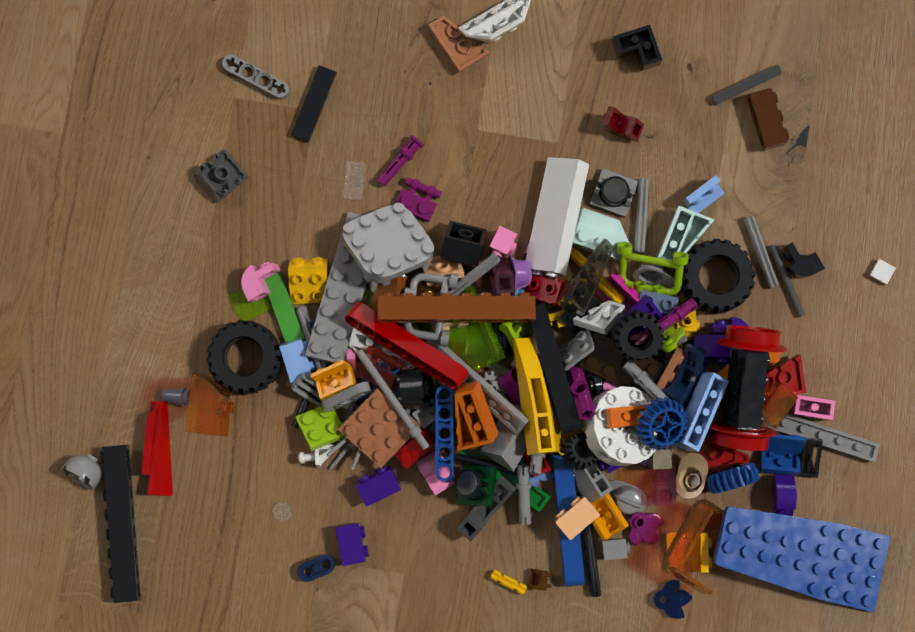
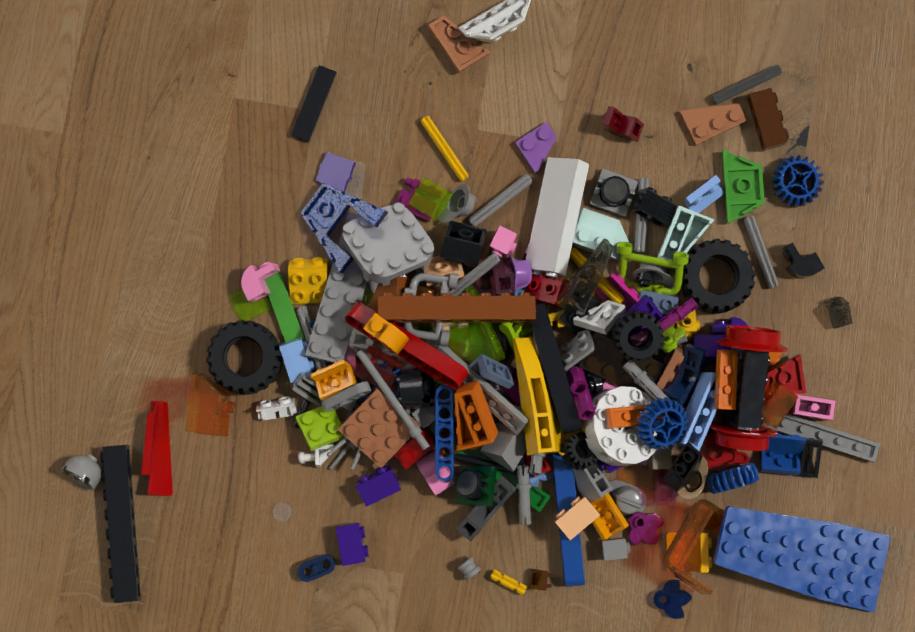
sand blue cone [161,388,192,407] -> none
dark grey slope [193,149,248,203] -> none
light grey beam [222,54,290,99] -> none
magenta pin [376,135,424,187] -> none
black axle [582,523,601,597] -> none
black brick [612,25,662,71] -> none
dark grey bar [769,244,805,318] -> none
dark purple brick [772,474,797,516] -> none
white tile [869,259,896,285] -> none
none -> white hinge [256,396,297,421]
none -> clear blue wing [301,183,388,274]
none -> piece [315,152,356,192]
none -> light orange brick [363,313,409,355]
none -> clear neon green piece [408,177,453,221]
none -> yellow axle [421,116,469,182]
none -> light grey piece [437,184,477,223]
none -> light grey wheel [457,557,481,581]
none -> light grey axle [469,174,532,227]
none -> sand blue bracket [469,354,514,389]
none -> medium lavender wing [515,122,557,173]
none -> black brick [631,187,677,227]
none -> black plate [634,272,654,288]
none -> black slope [663,442,703,492]
none -> nougat wing [679,104,747,146]
none -> orange plate [714,350,738,410]
none -> bright green wing [722,150,765,224]
none -> blue gear [771,155,824,207]
none -> clear smoke bracket [825,296,853,329]

